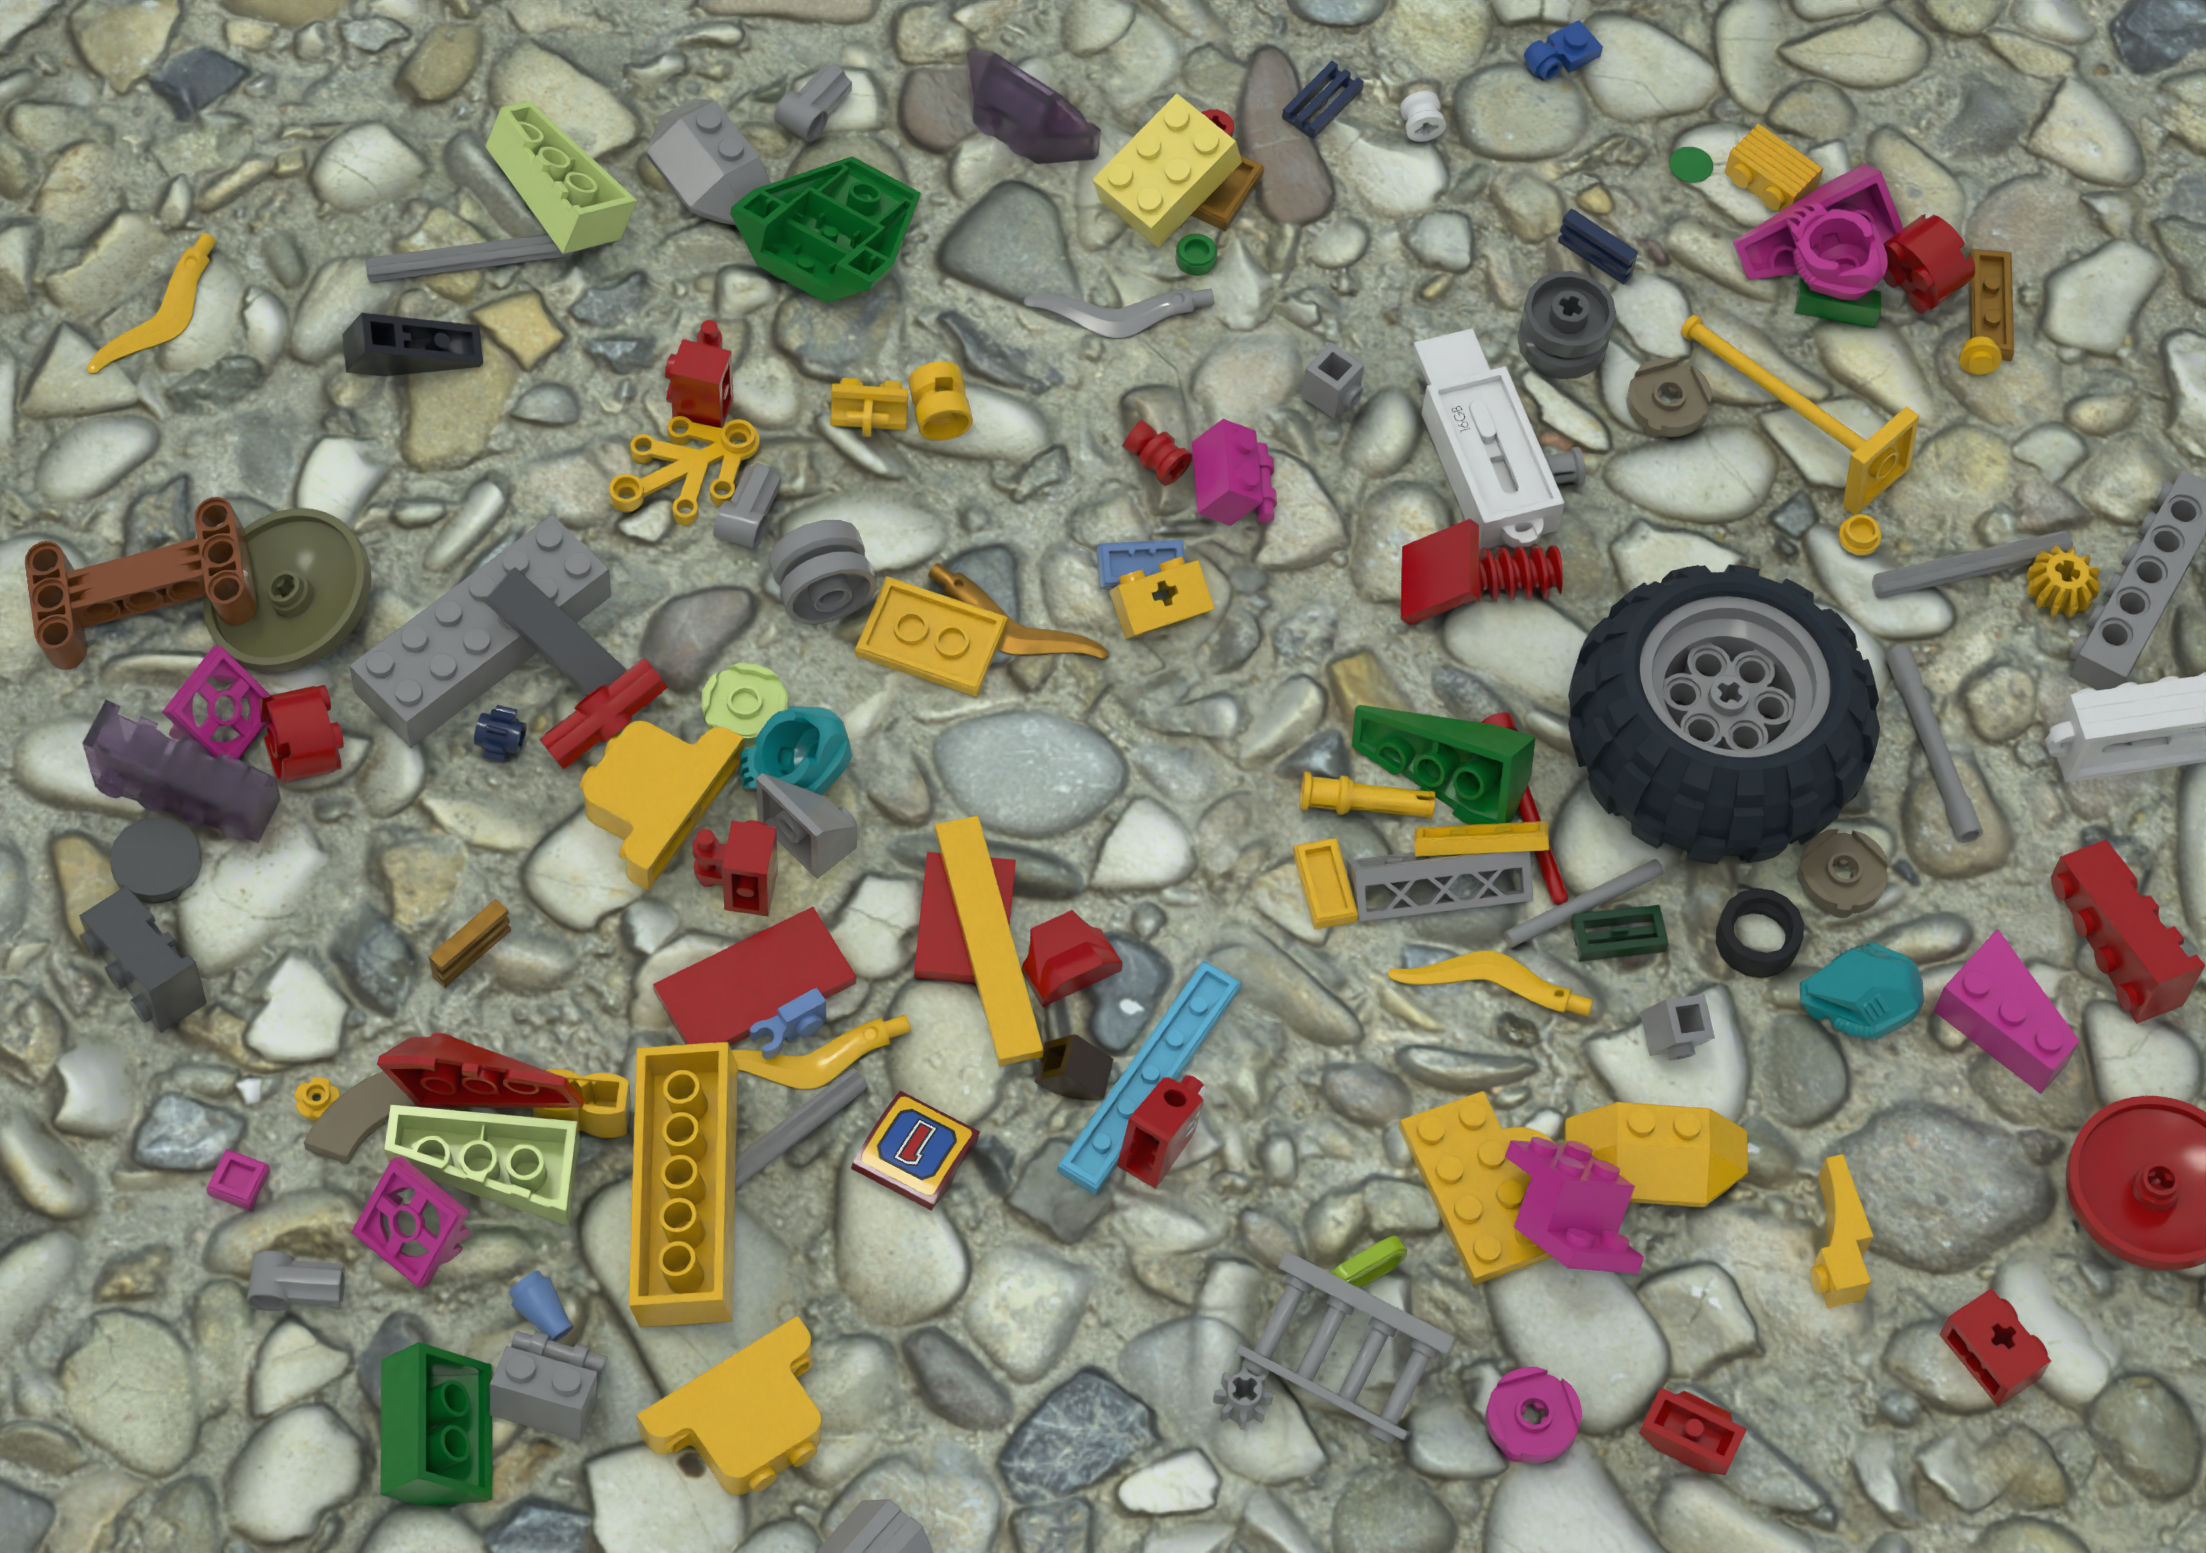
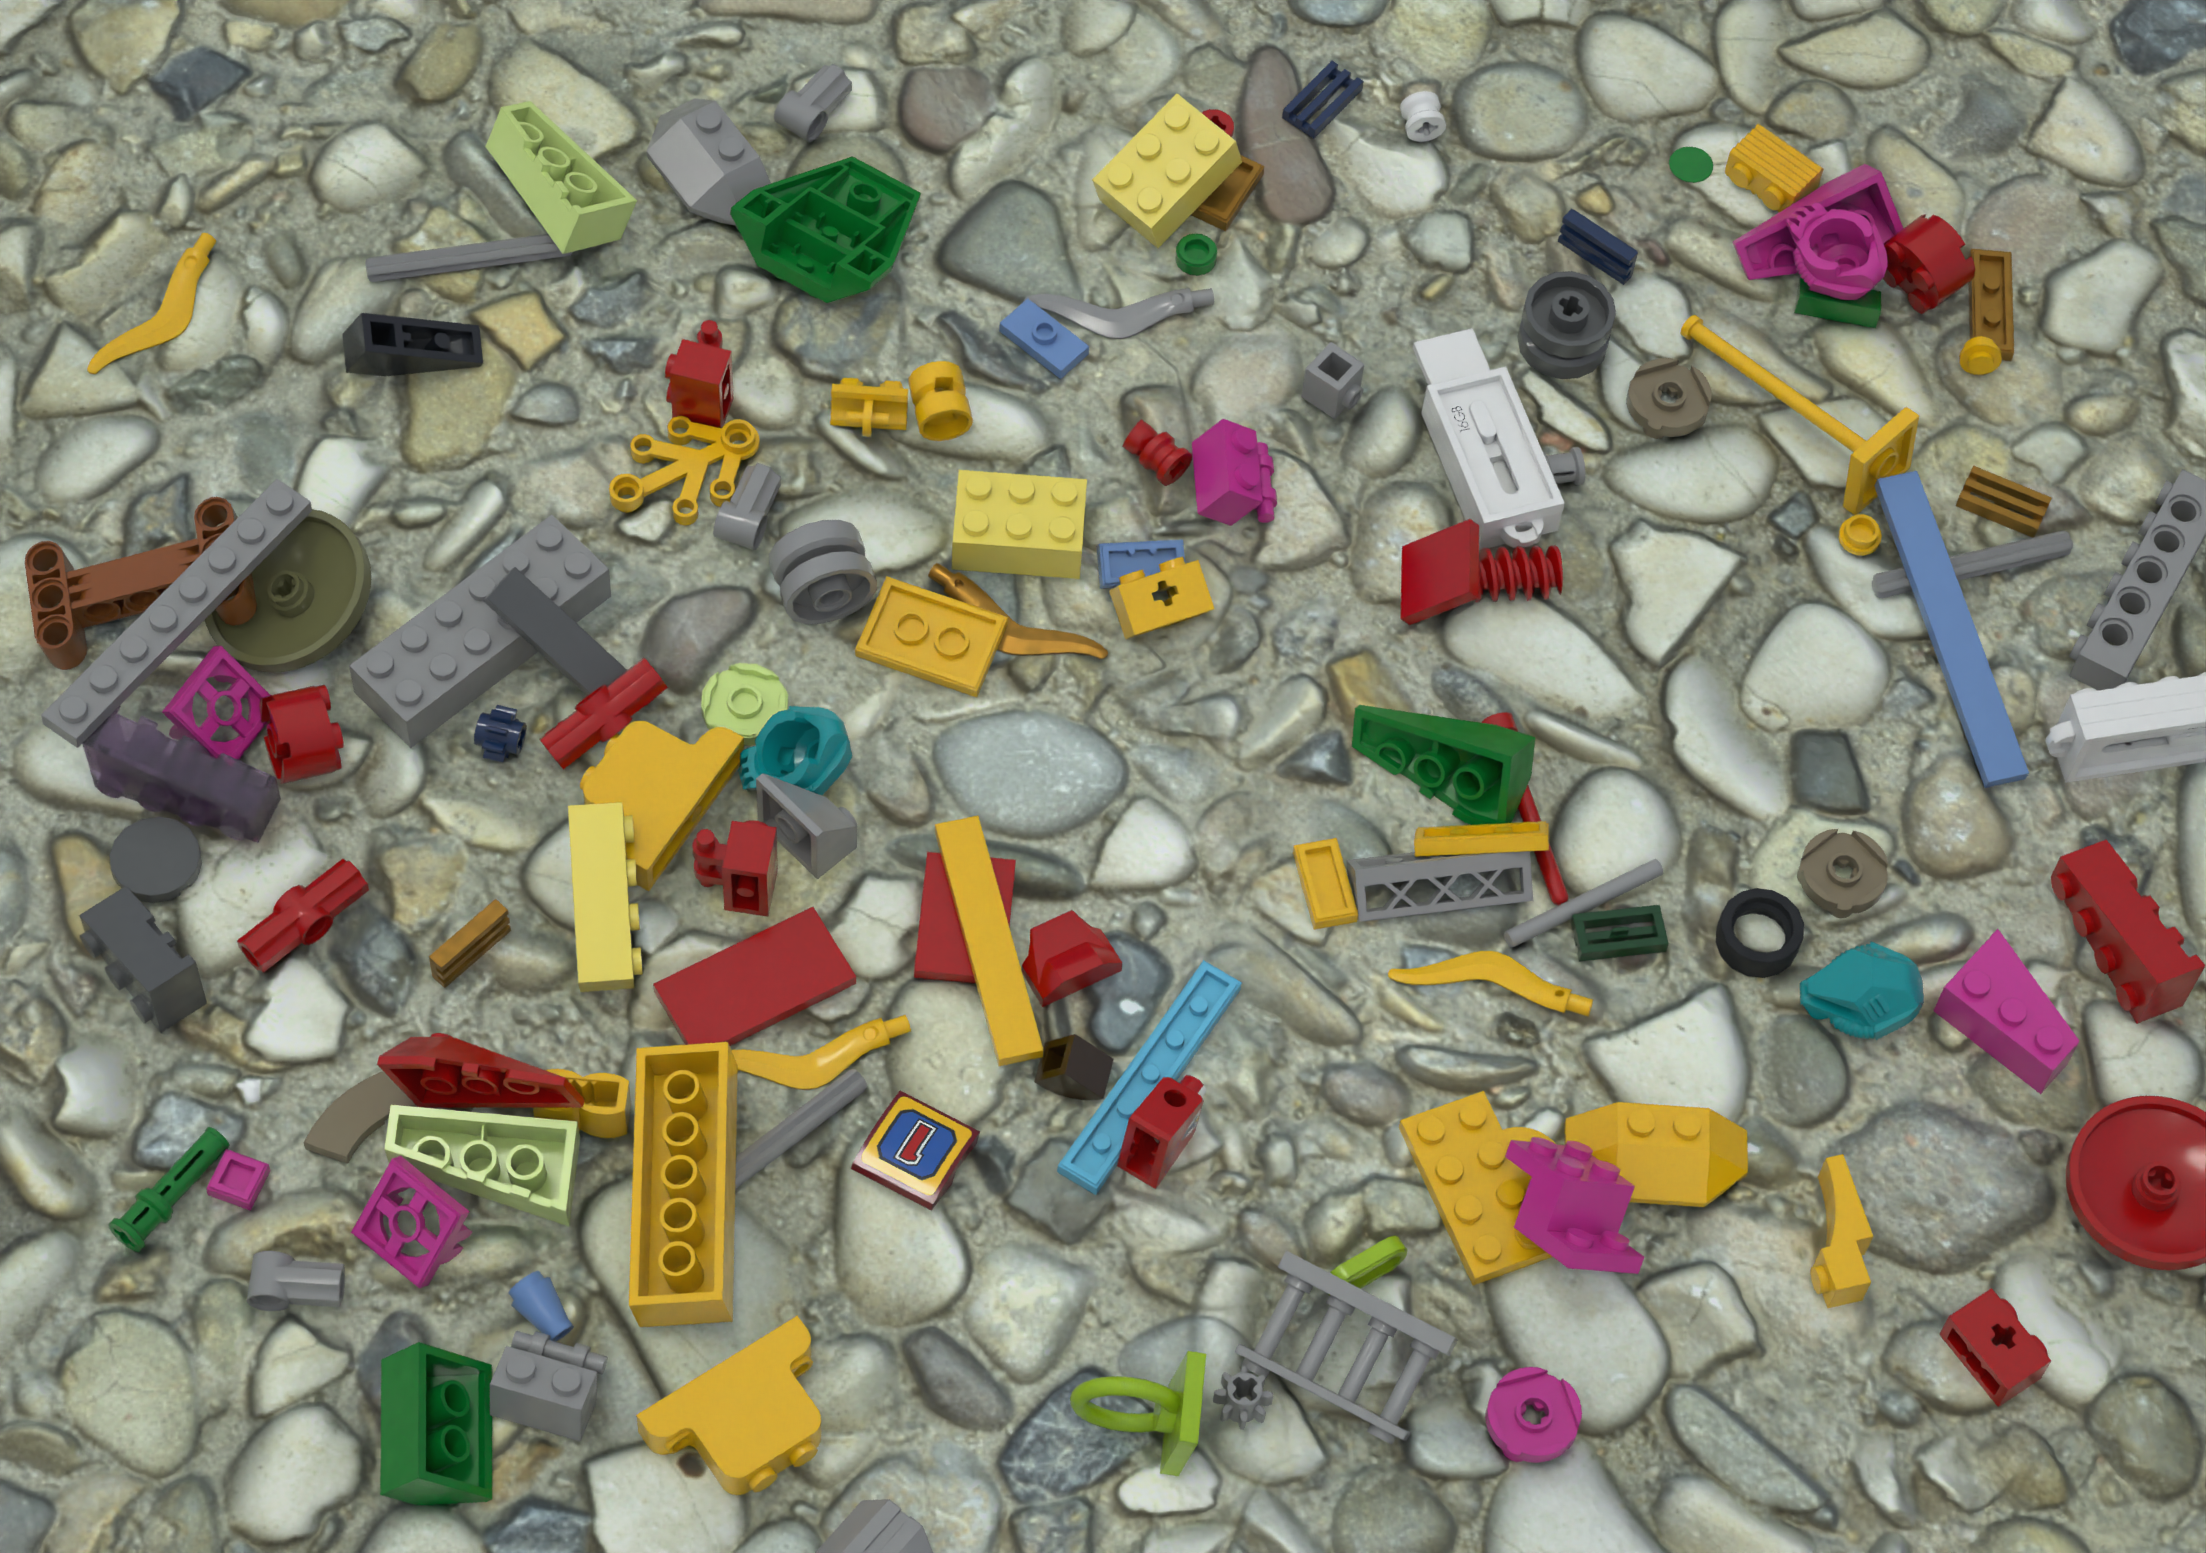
yellow plate [294,1077,340,1121] -> none
medium blue plate [750,987,826,1059] -> none
clear purple wedge [966,47,1101,164] -> none
yellow pin [1299,771,1435,819] -> none
blue plate [1524,20,1603,80] -> none
black wheel [1568,564,1880,864] -> none
red slope [1639,1387,1747,1475] -> none
light grey brick [1640,994,1715,1060] -> none
light grey piece [1885,645,1983,843] -> none
yellow gear [2026,545,2100,620] -> none
none -> light grey plate [41,479,312,748]
none -> green pin [108,1127,230,1252]
none -> red piece [237,859,369,973]
none -> light yellow brick [568,802,643,992]
none -> light yellow brick [951,470,1087,579]
none -> medium blue plate [999,299,1089,379]
none -> lime tile [1070,1351,1206,1476]
none -> medium blue tile [1874,471,2029,788]
none -> pearl gold tile [1956,465,2052,538]

